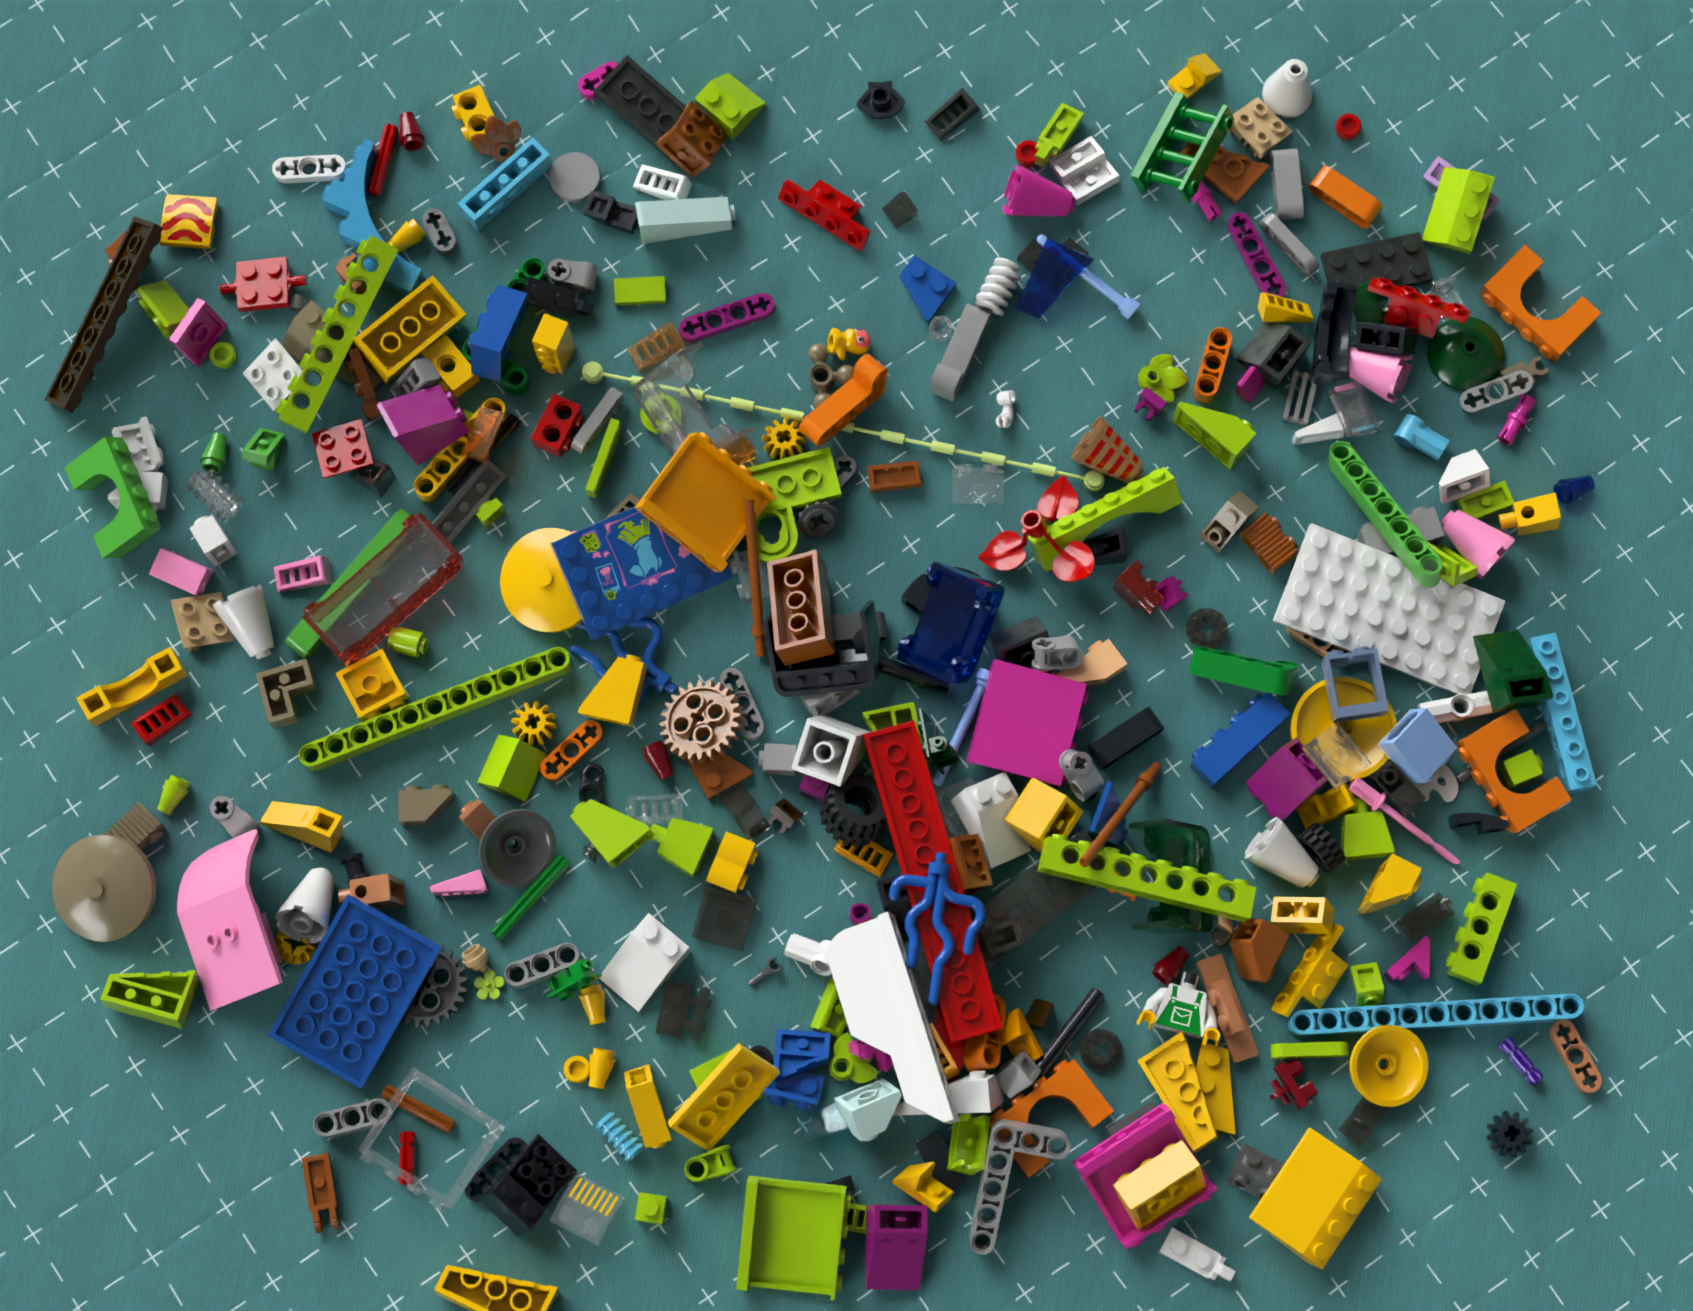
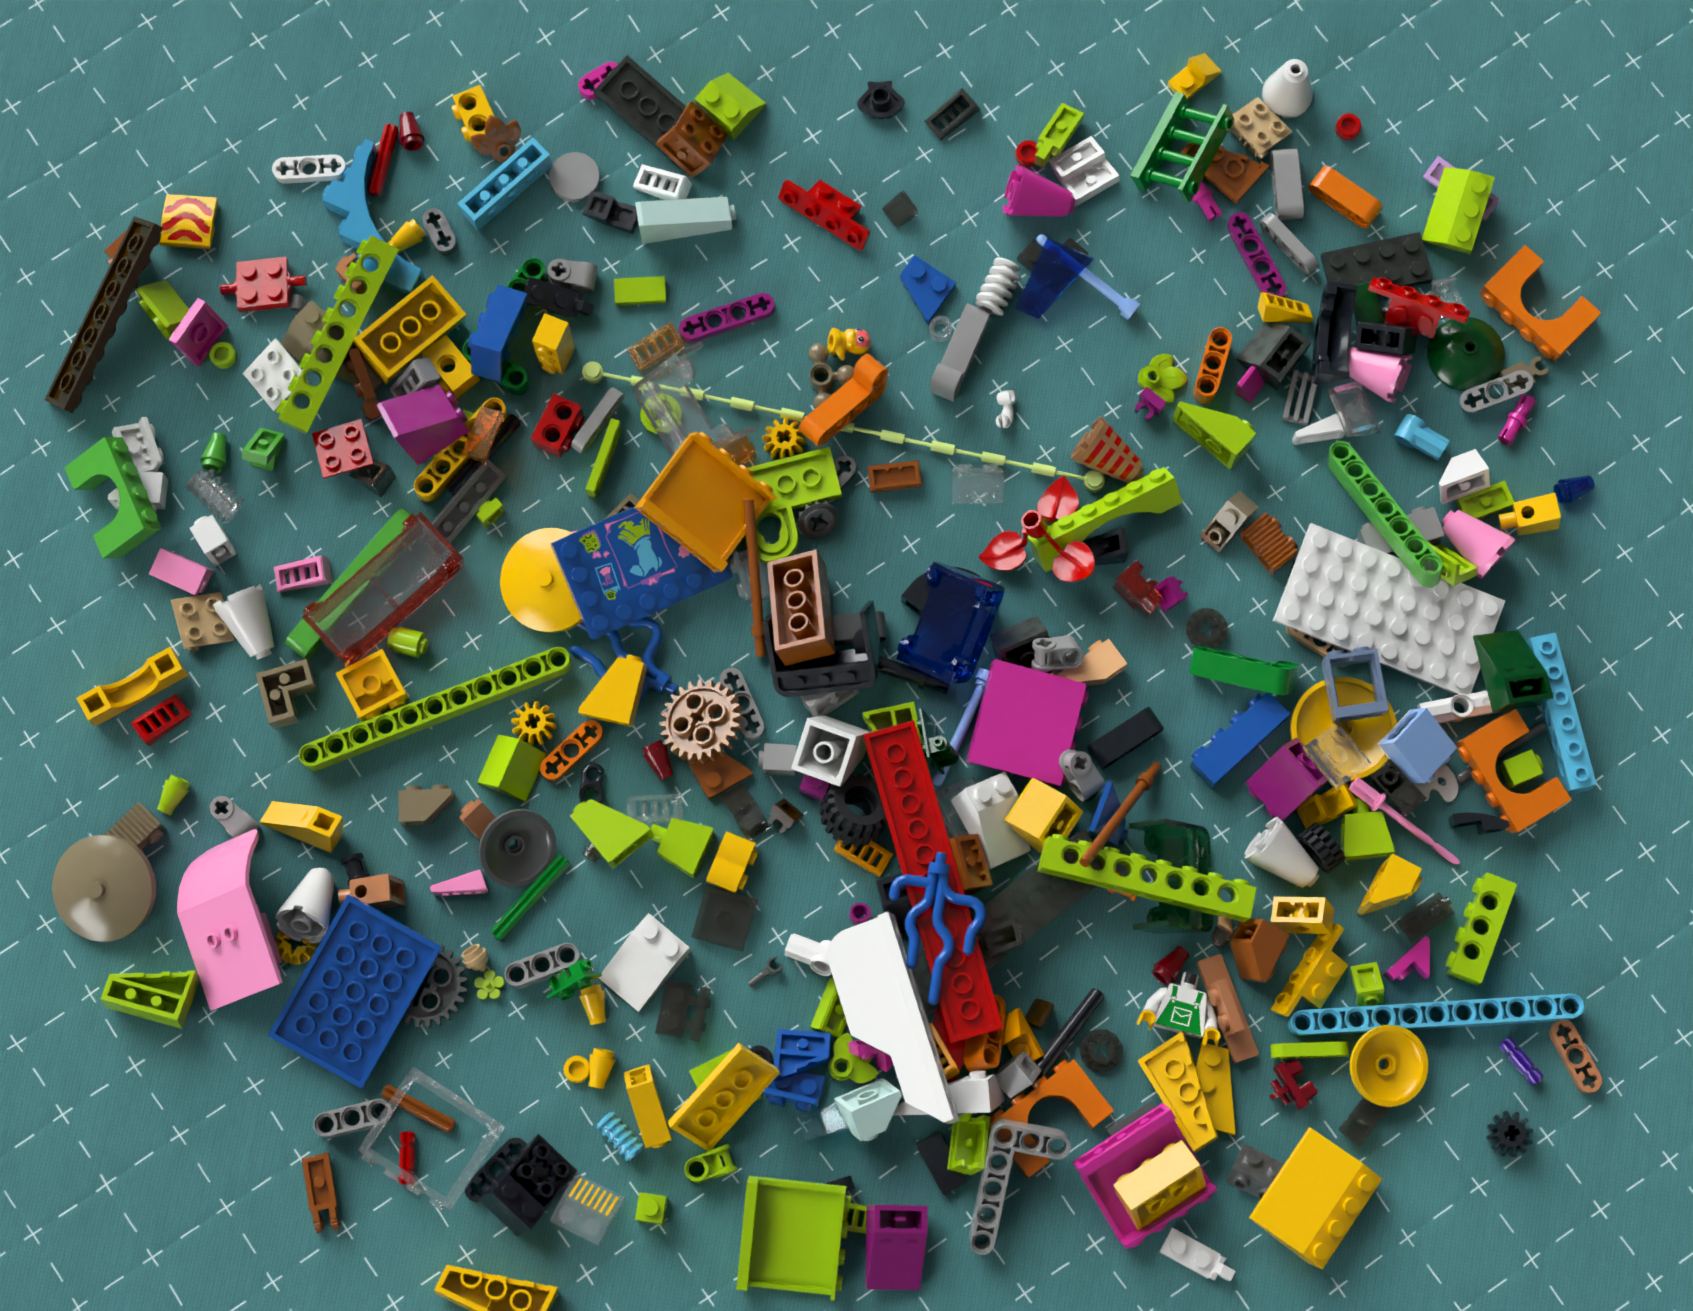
yellow slope [892,1162,953,1213] -> none

